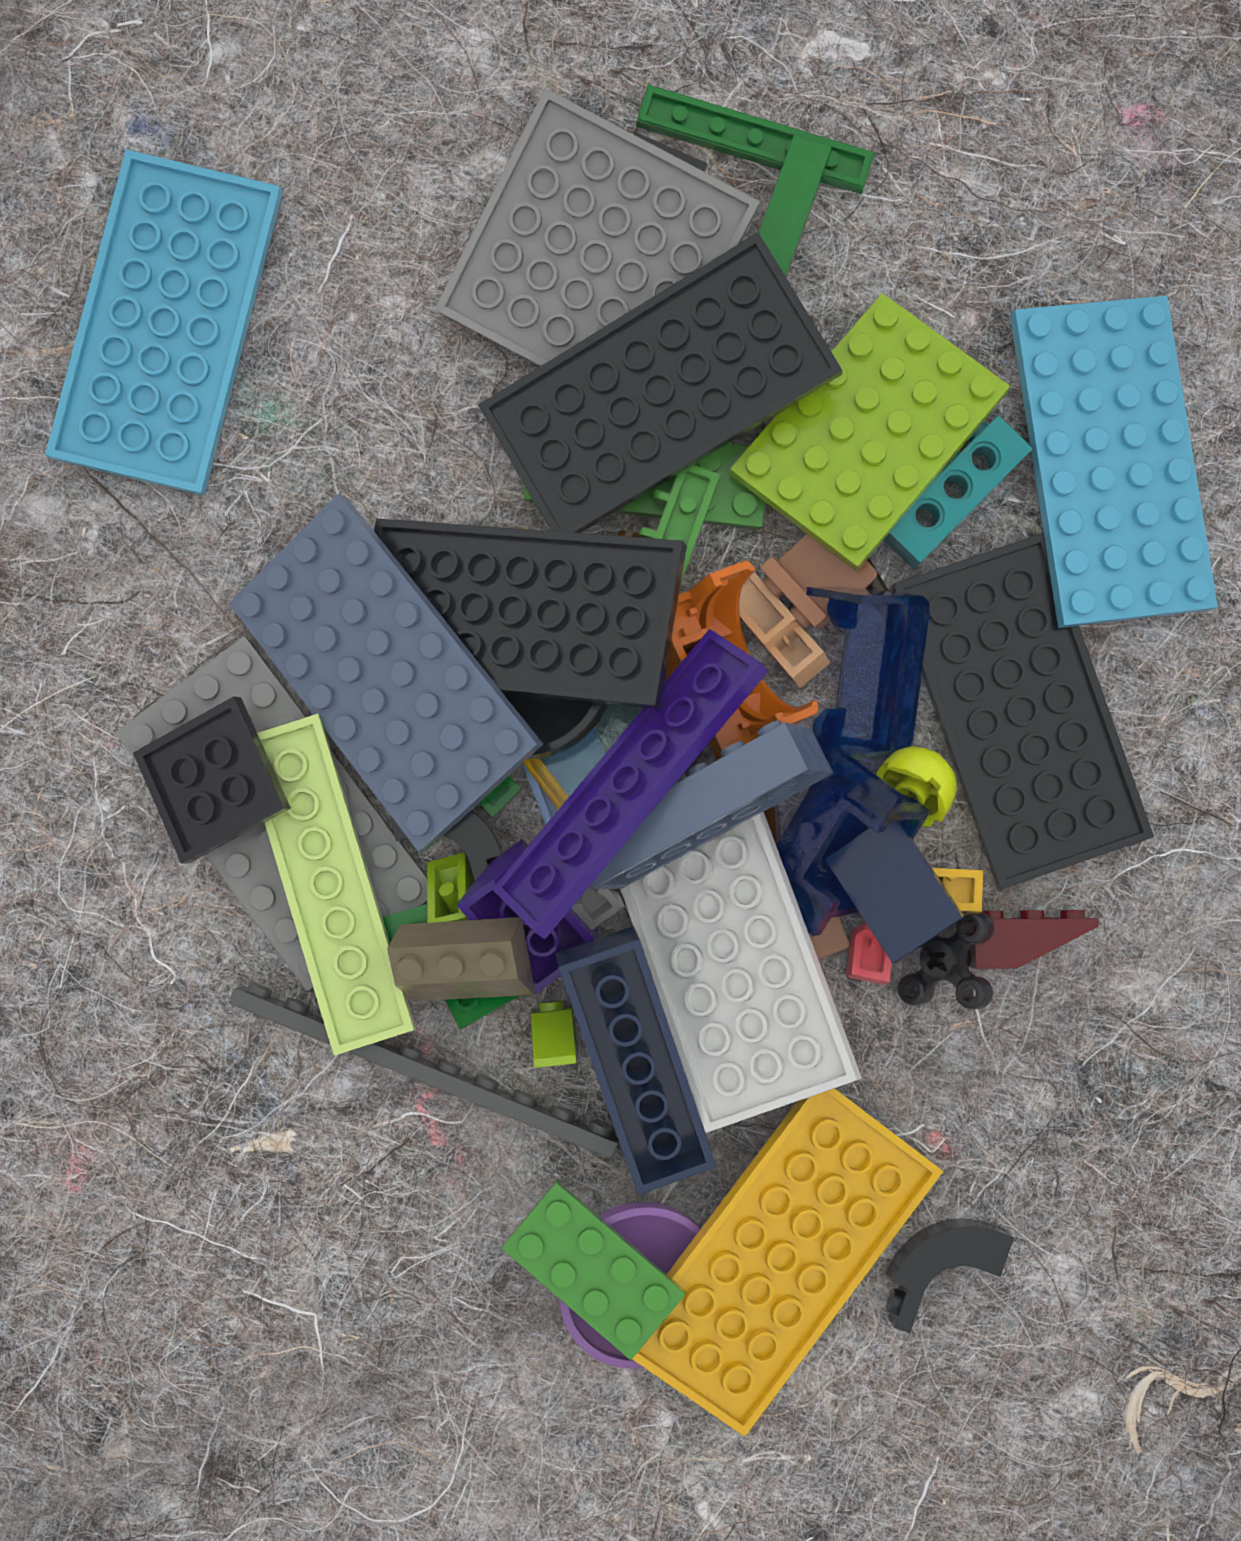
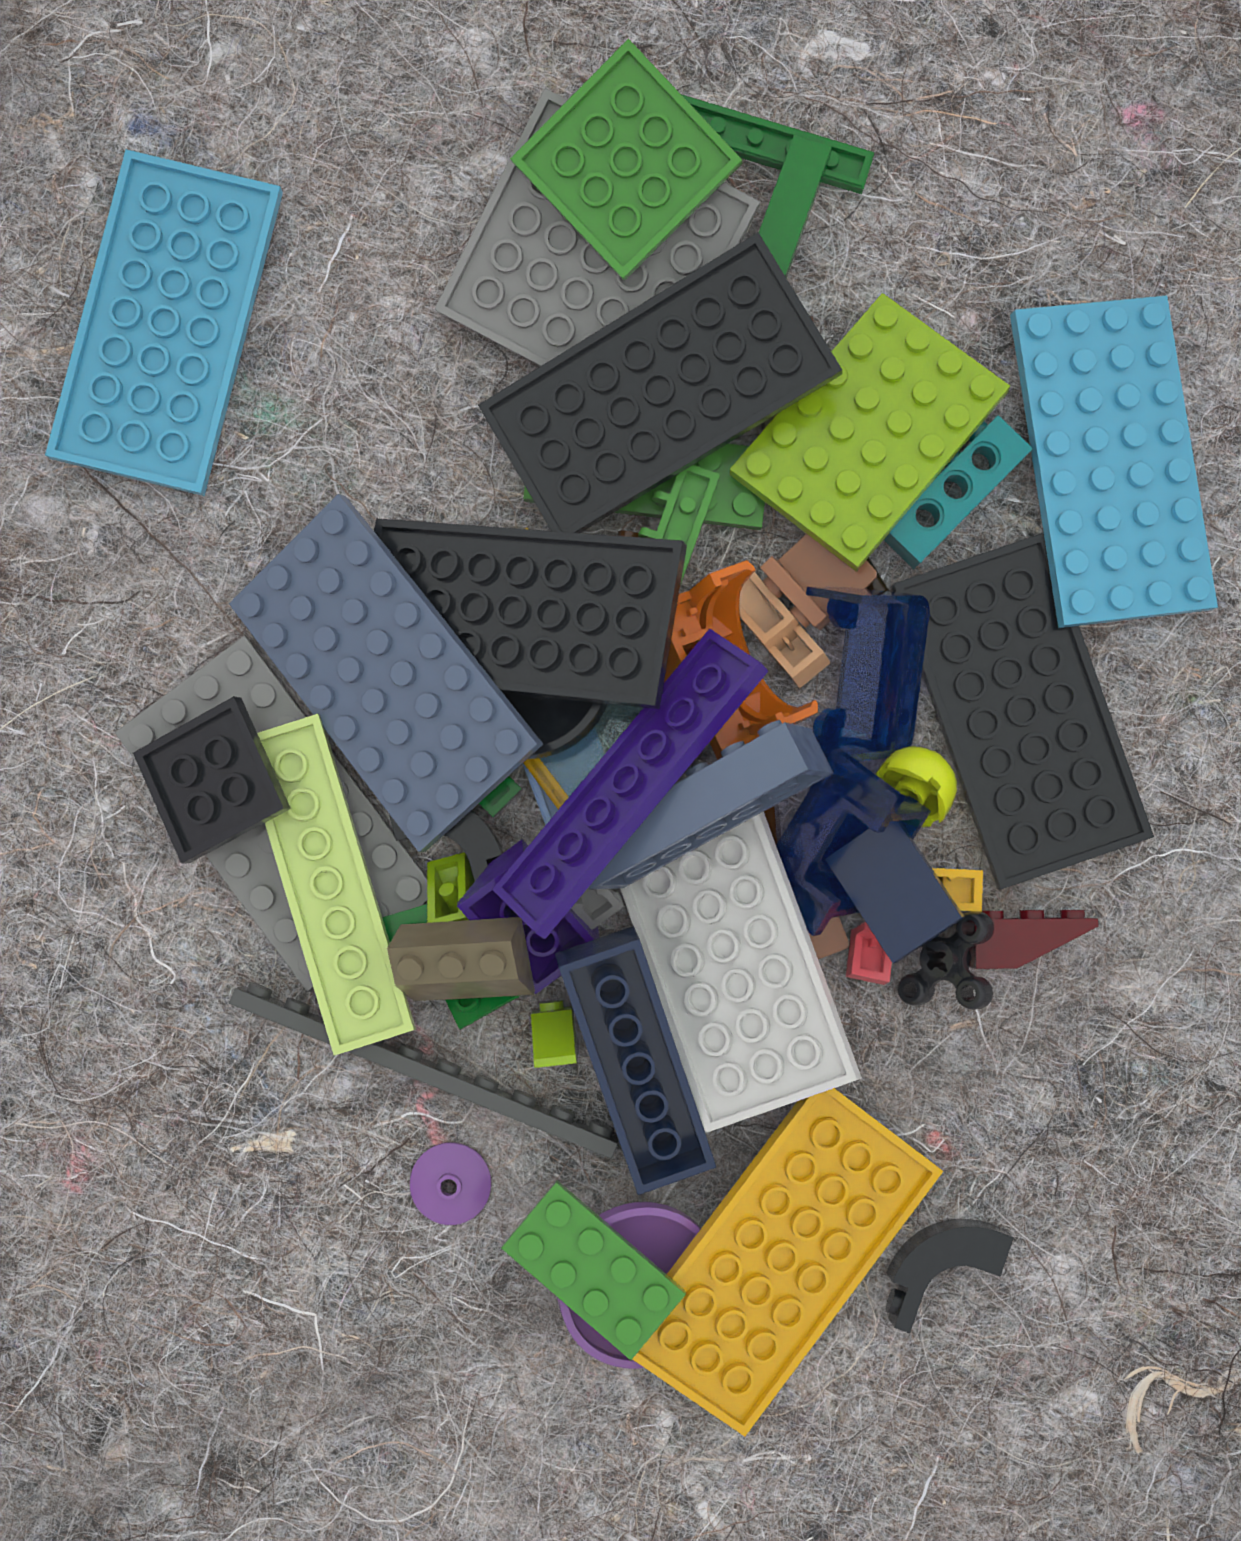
none -> medium lavender dish [410,1142,491,1225]
none -> bright green plate [510,39,743,281]

